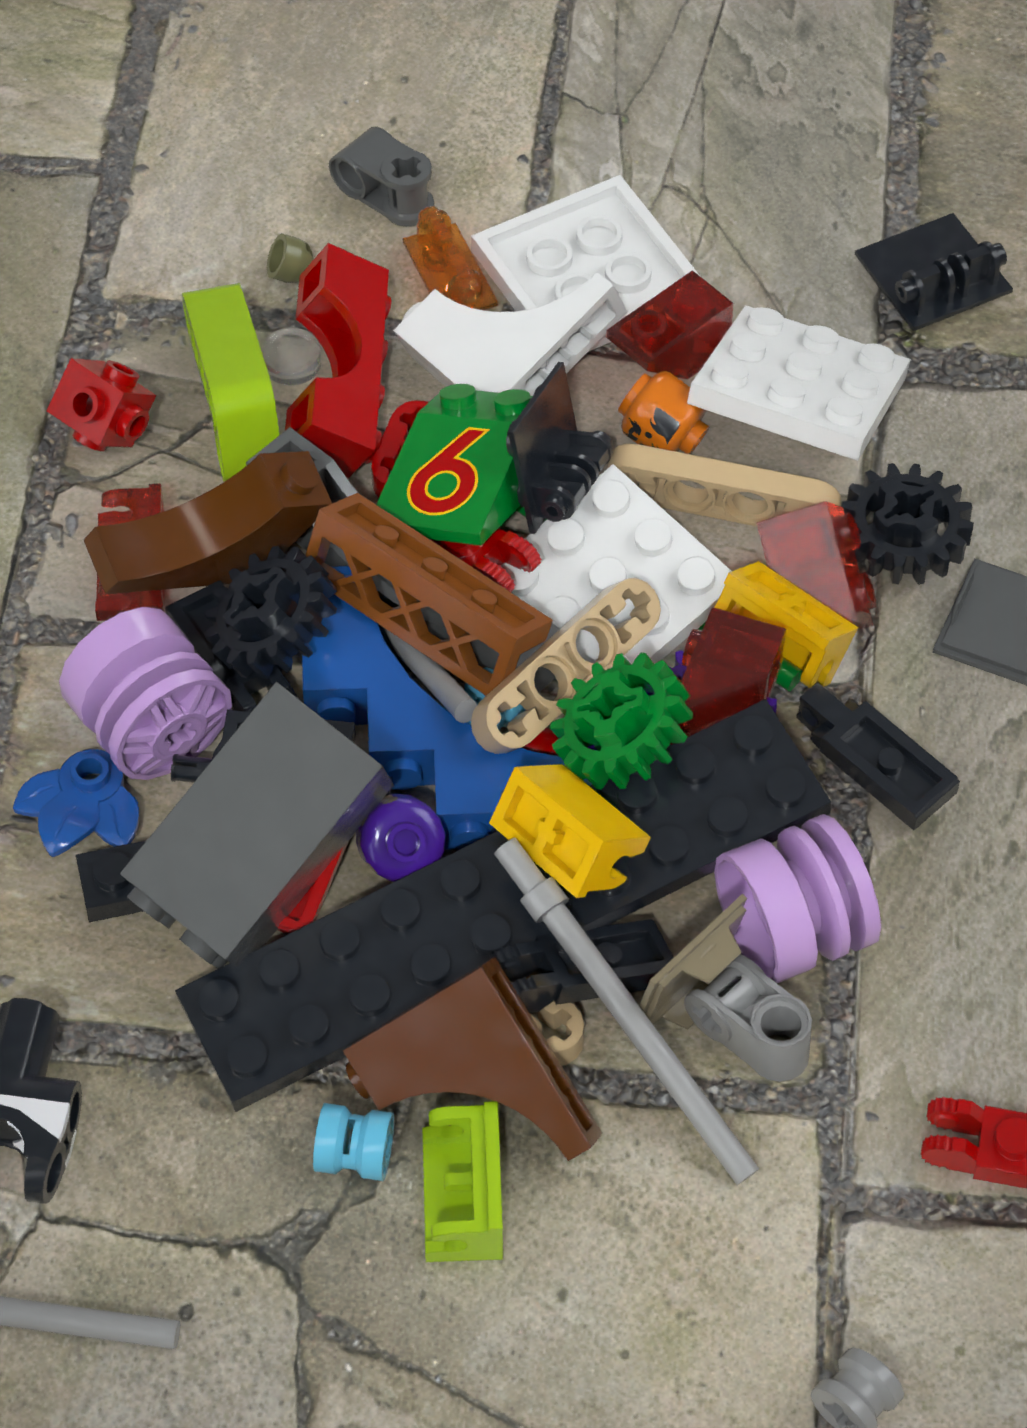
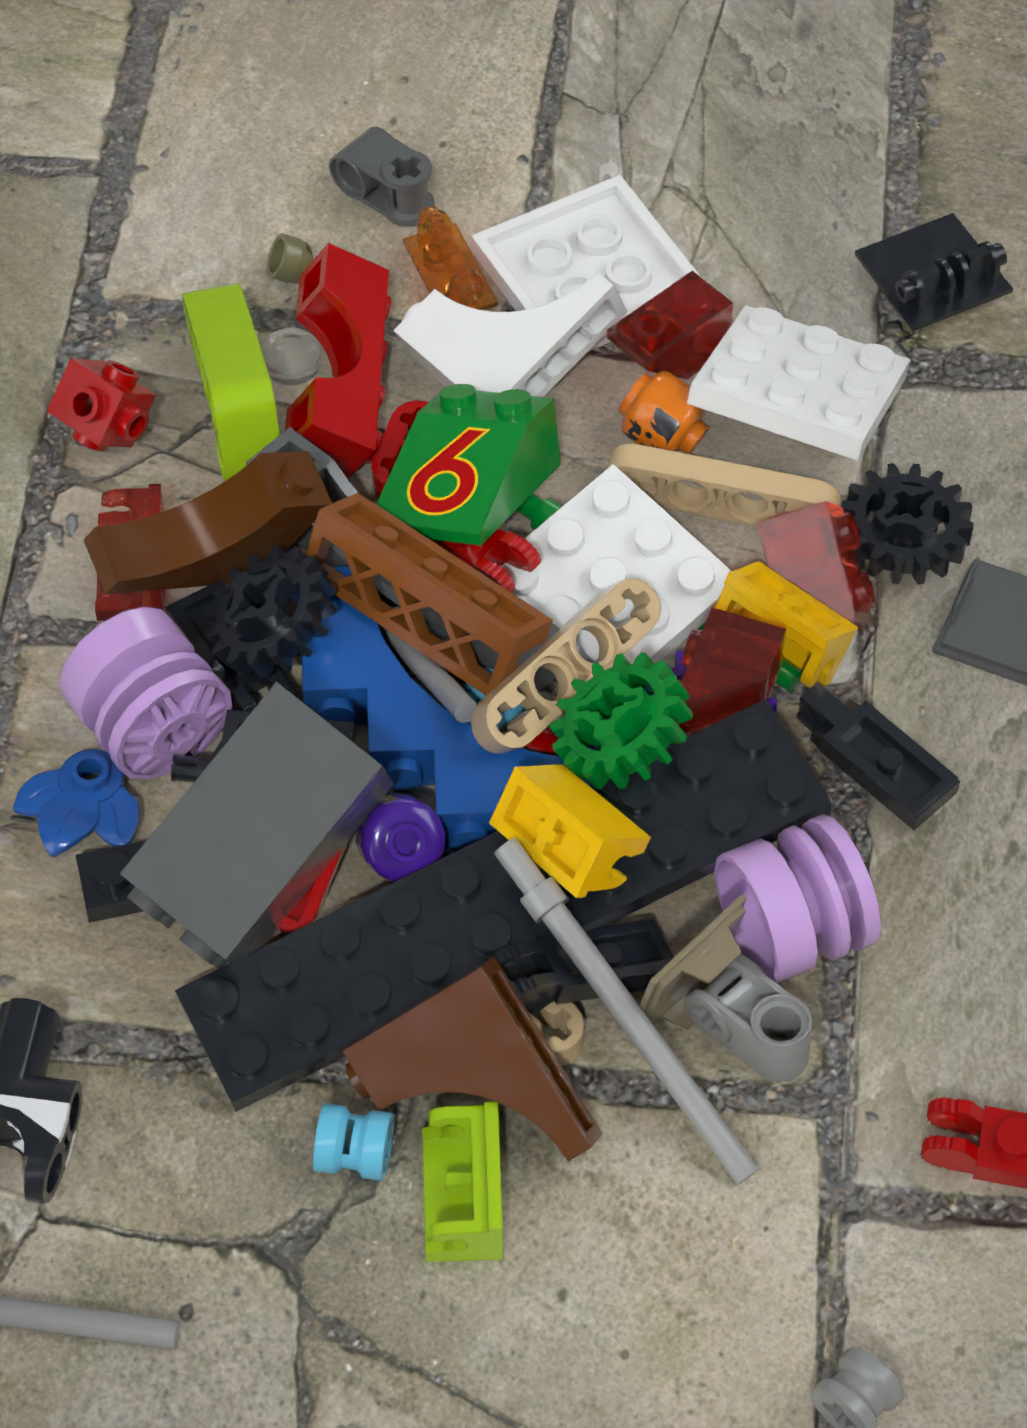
black hinge [506,362,613,534] -> none

